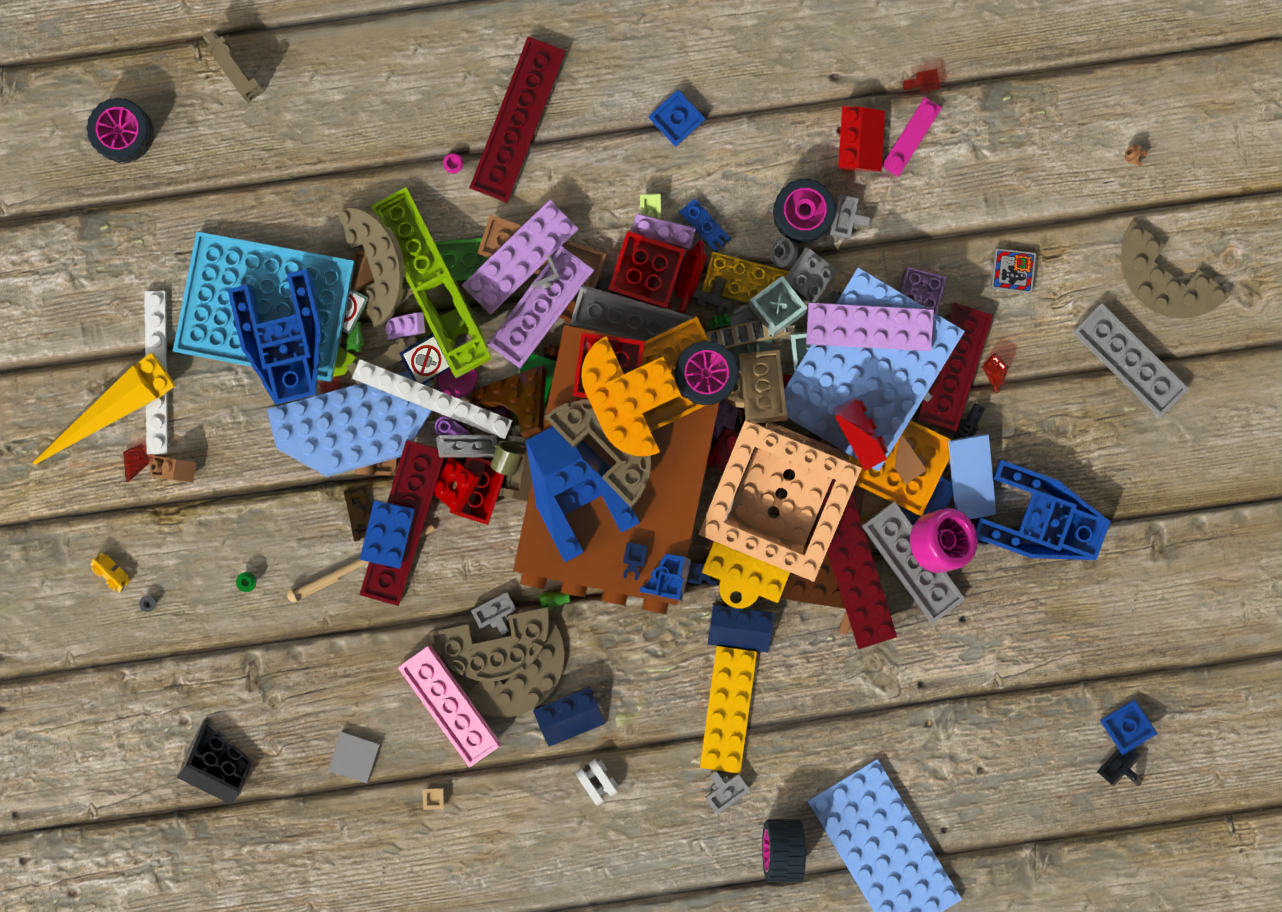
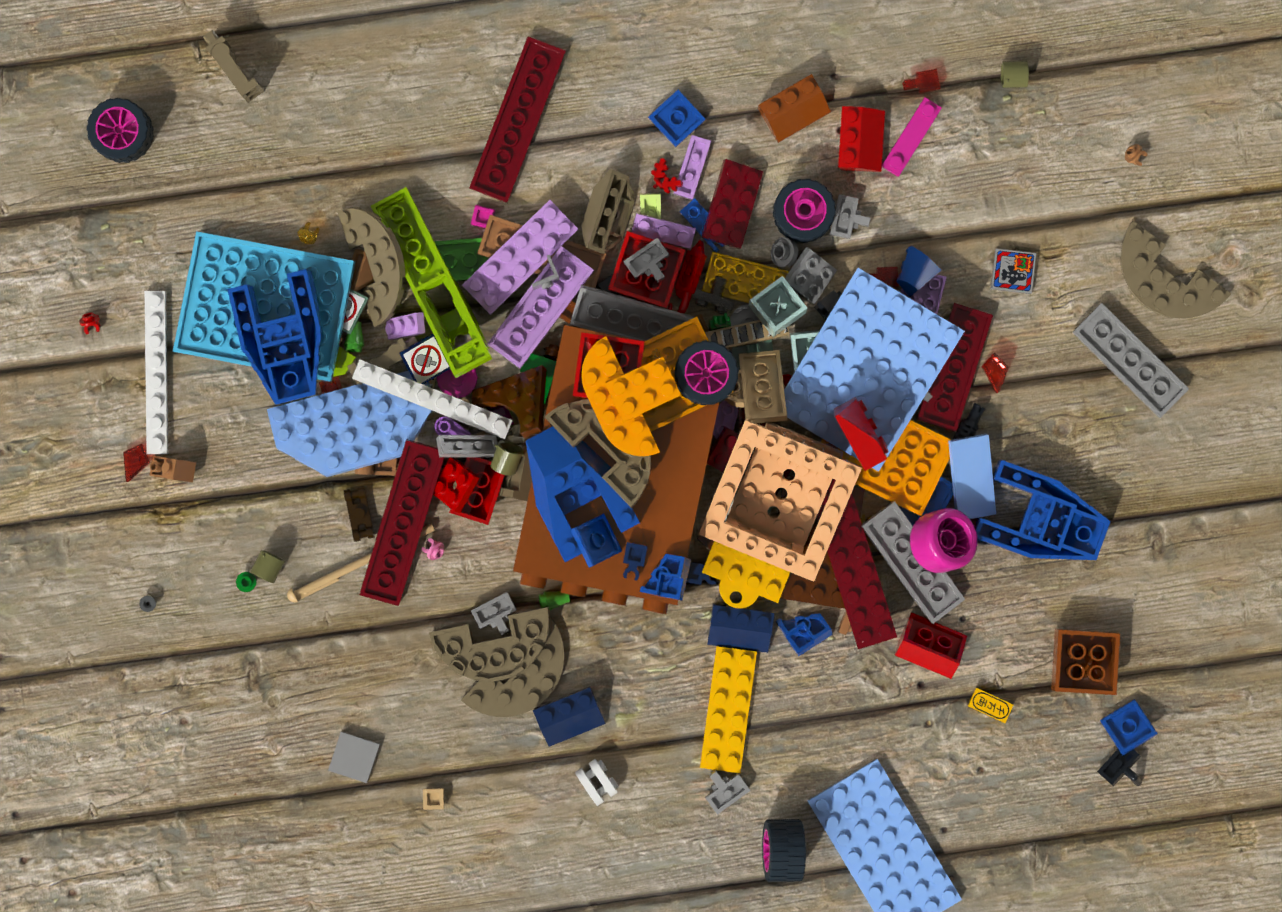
yellow plate [33,353,177,464] -> none
yellow hinge [91,552,131,593] -> none
black wedge [176,719,253,805] -> none
blue plate [360,499,414,569] -> none
bright pink plate [398,644,502,767] -> none
dark pink plate [443,153,464,174] -> none
lavender plate [806,302,934,351] -> none
medium nougat slope [894,436,927,484] -> none
none -> red plate [79,312,100,334]
none -> olive piece [250,550,285,584]
none -> clear yellow plate [297,222,320,244]
none -> bright pink plate [422,538,444,560]
none -> dark pink tile [471,205,496,229]
none -> blue tile [571,514,622,568]
none -> dark tan wedge [581,169,635,254]
none -> light grey hinge [624,238,669,282]
none -> red animal [651,158,683,193]
none -> lavender plate [673,135,711,200]
none -> dark red plate [702,159,763,249]
none -> dark orange slope [758,74,831,143]
none -> blue slope [776,613,833,656]
none -> clear red plate [869,266,899,288]
none -> red slope [895,612,967,679]
none -> blue slope [897,246,941,297]
none -> yellow tile [967,688,1013,723]
none -> olive piece [1001,61,1029,88]
none -> dark orange slope [1051,629,1120,695]

